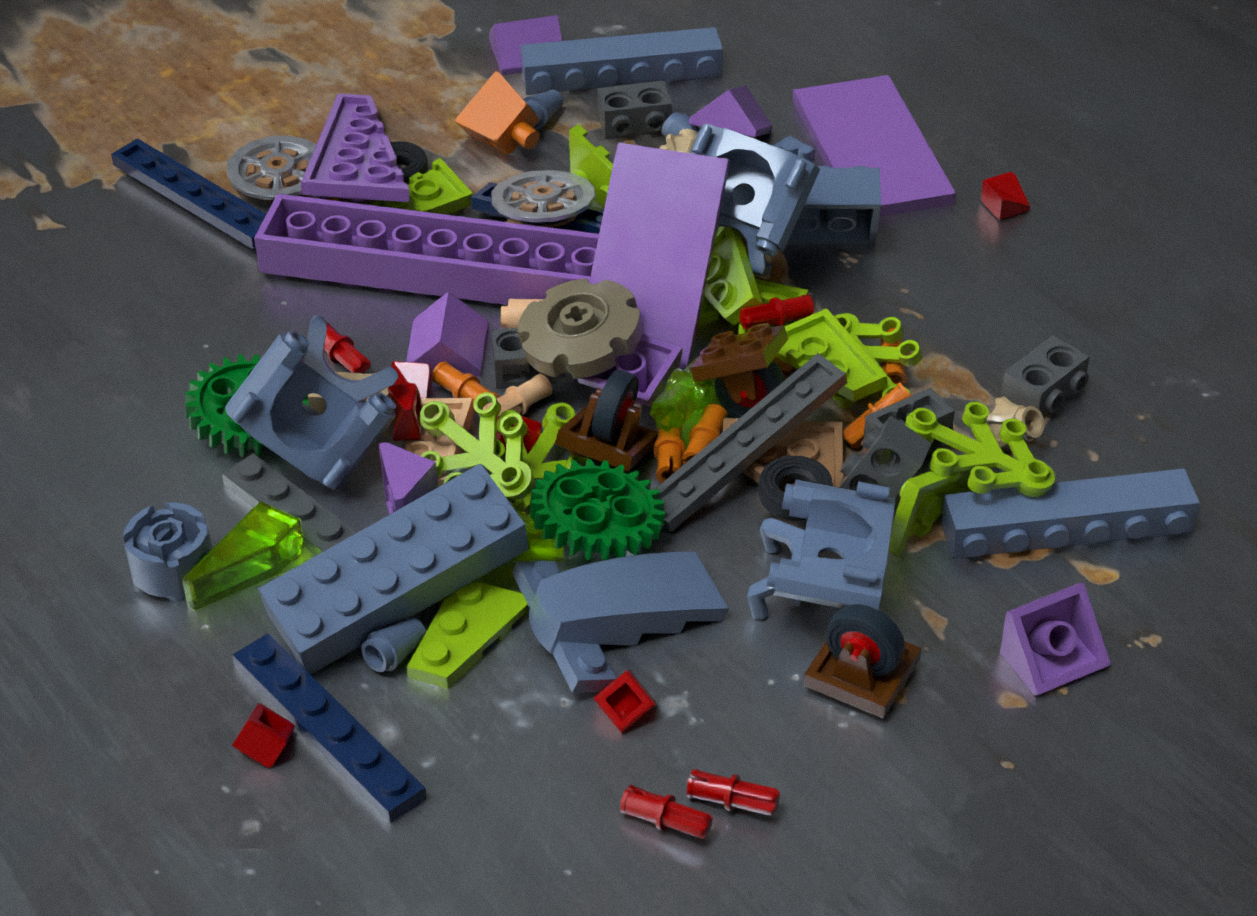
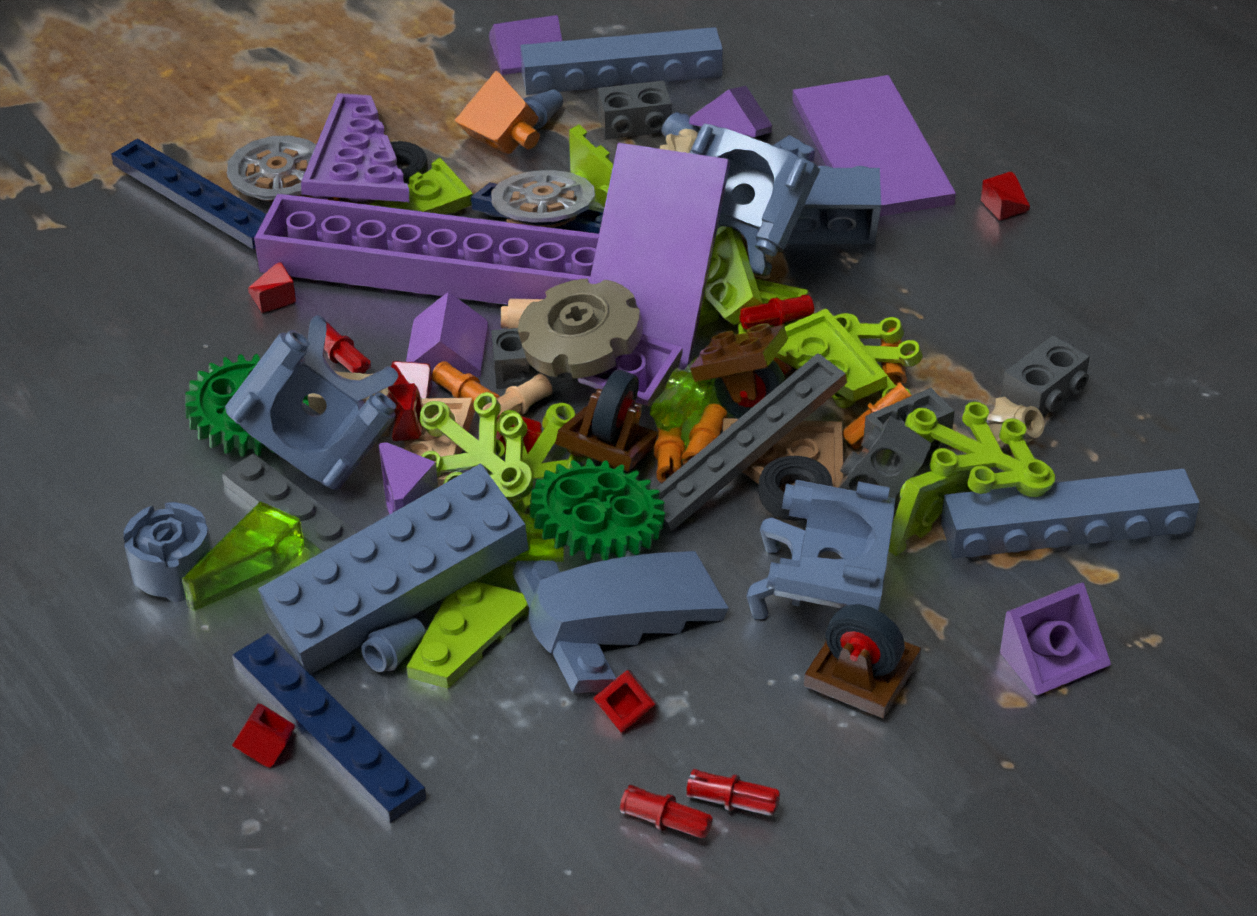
none -> red slope [248,262,296,313]

